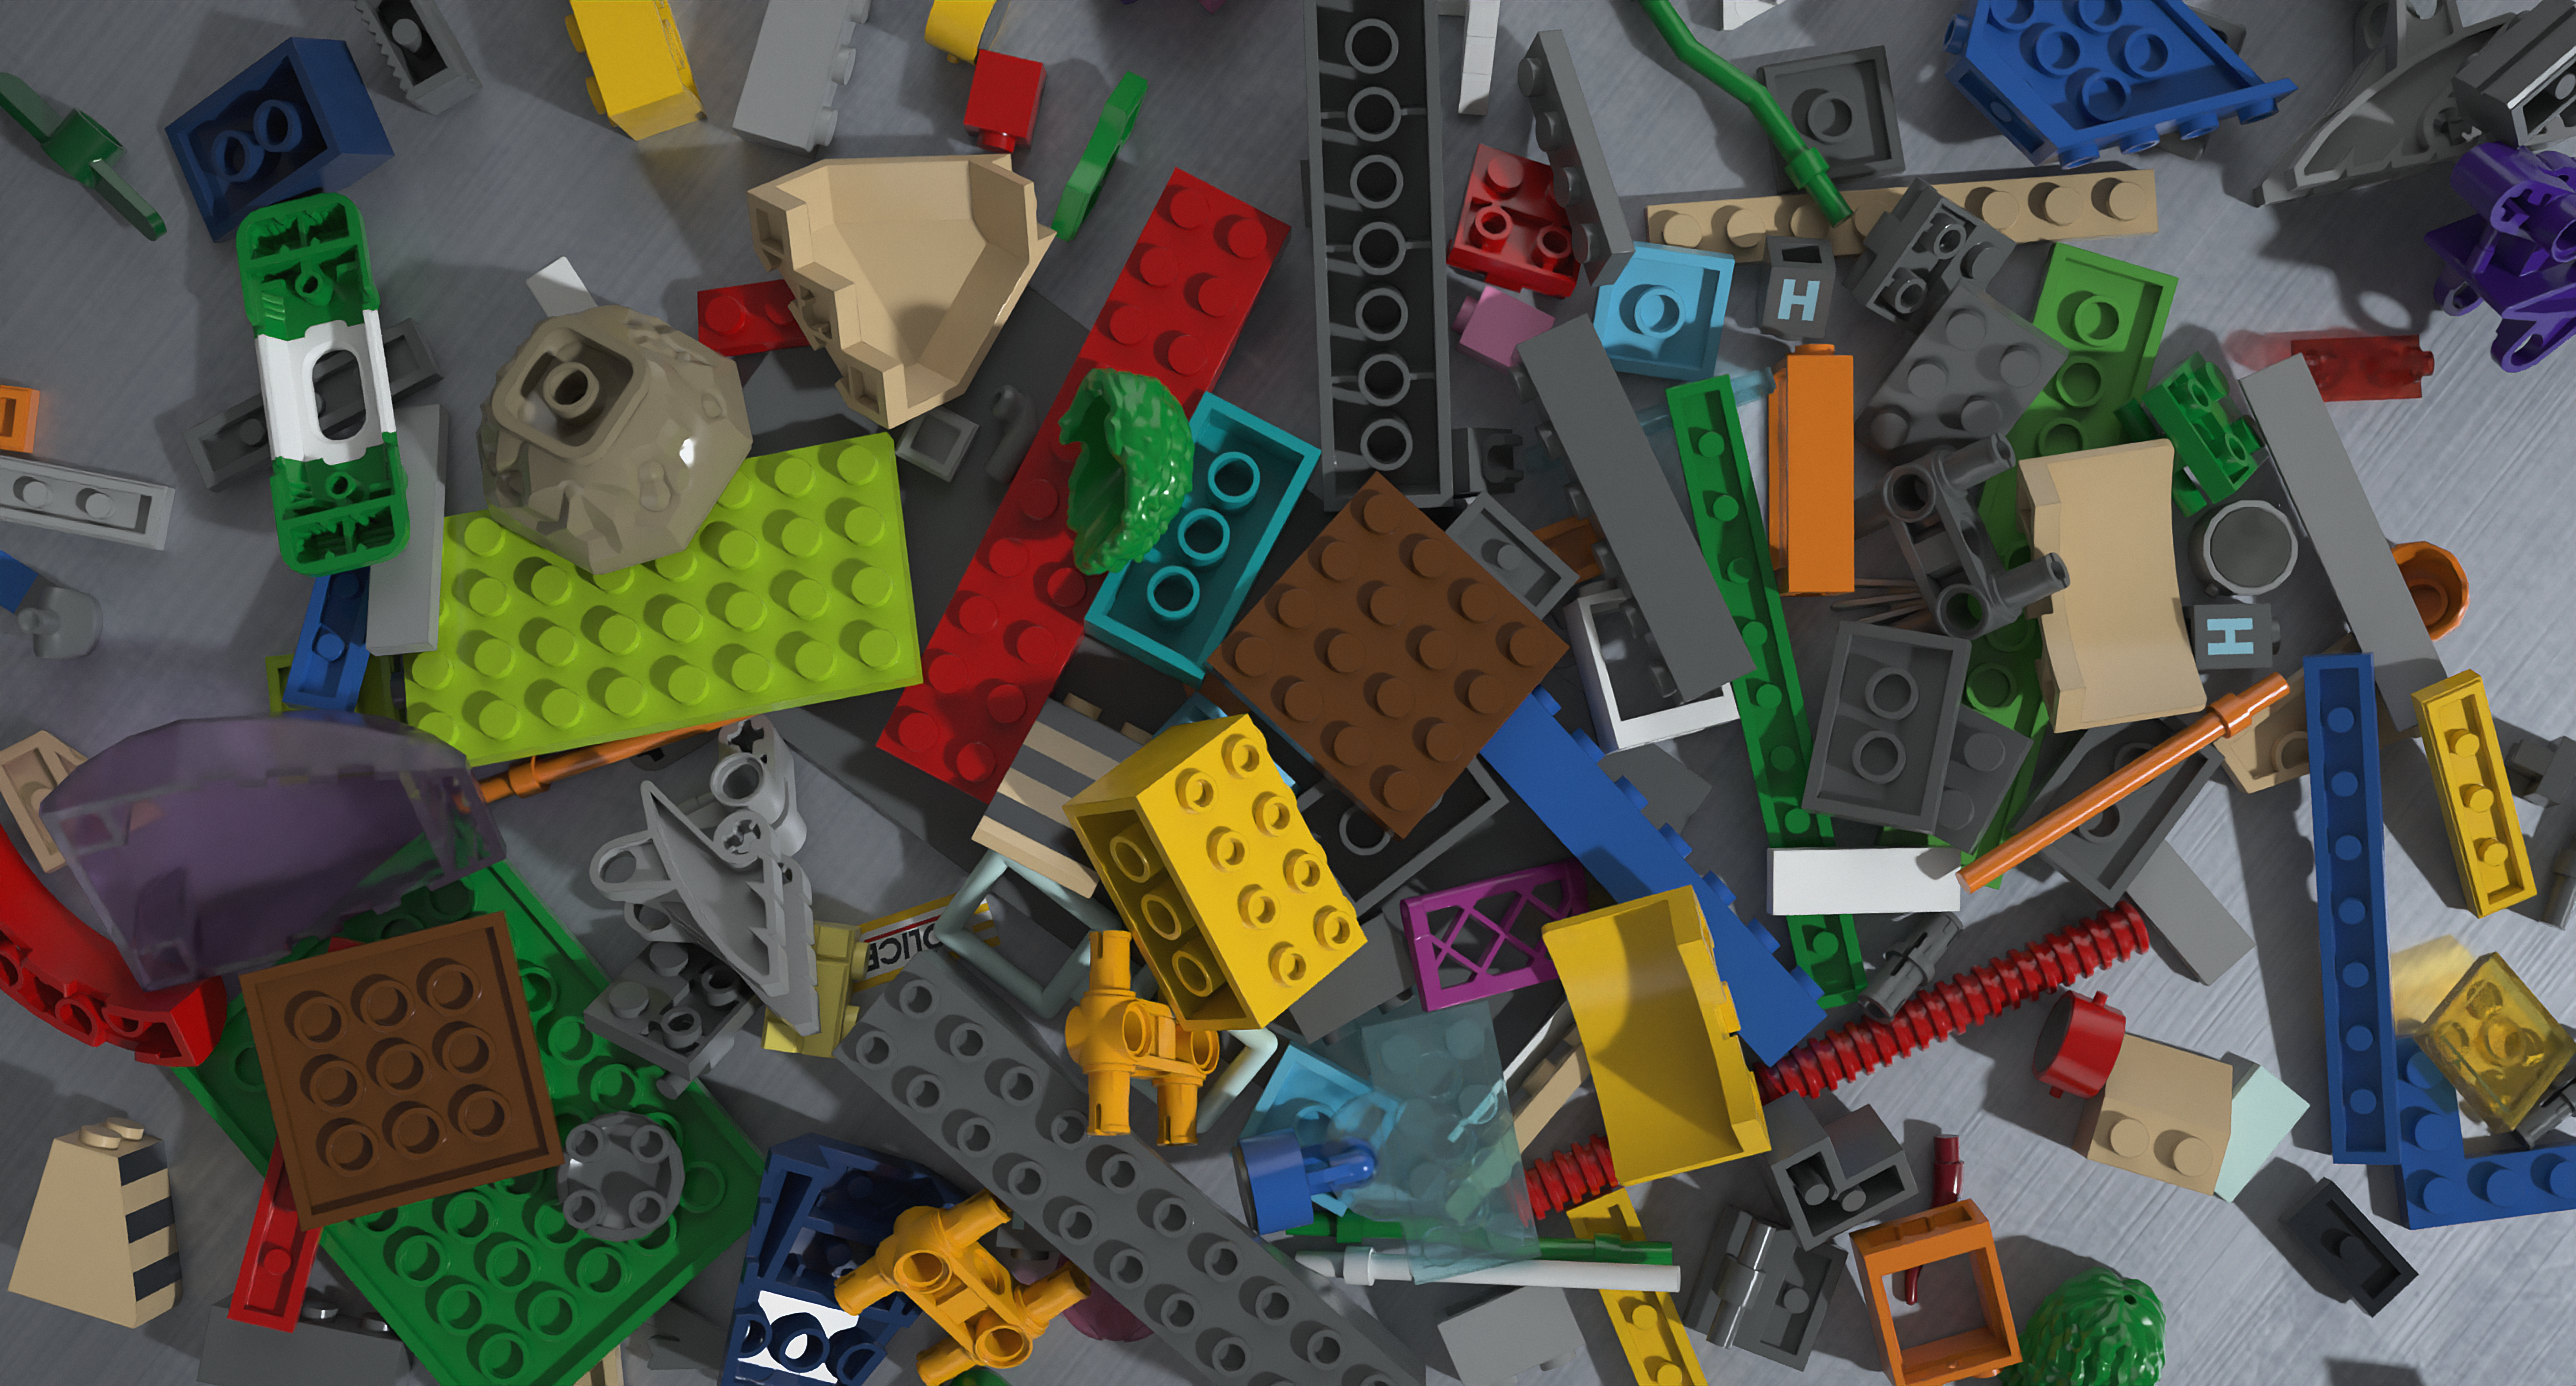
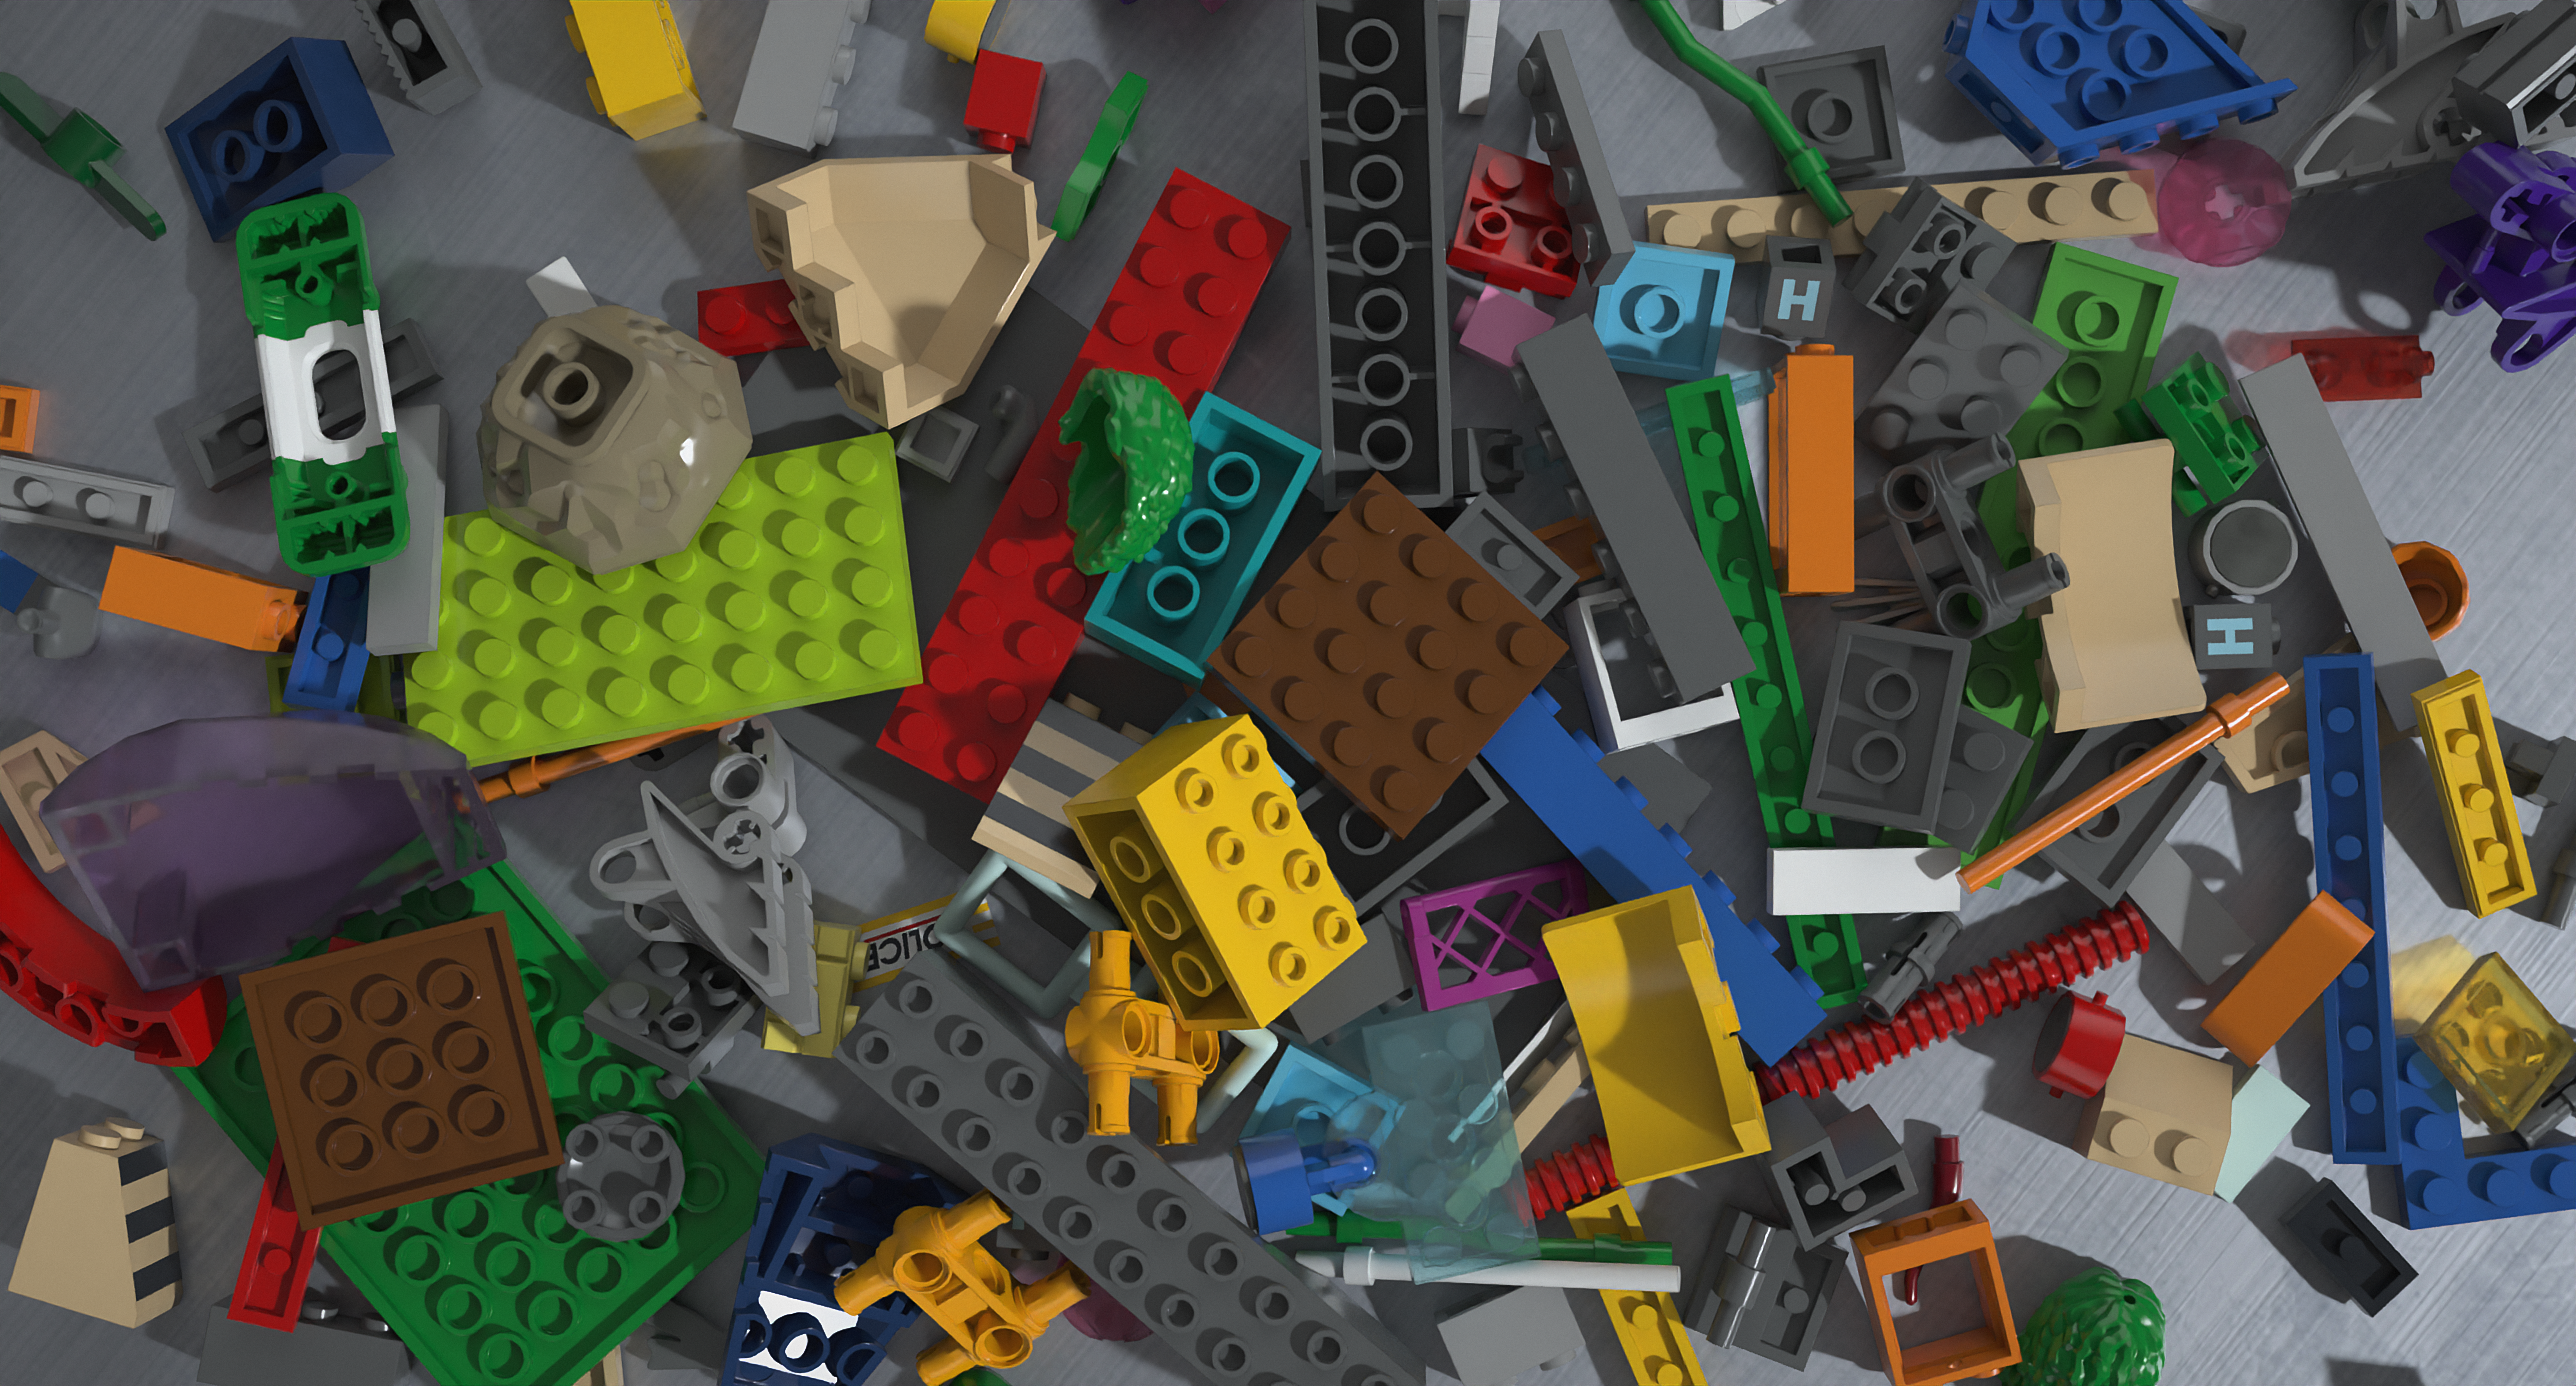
none -> orange window [98,545,308,653]
none -> clear pink plate [2157,136,2292,267]
none -> orange beam [2200,889,2375,1068]

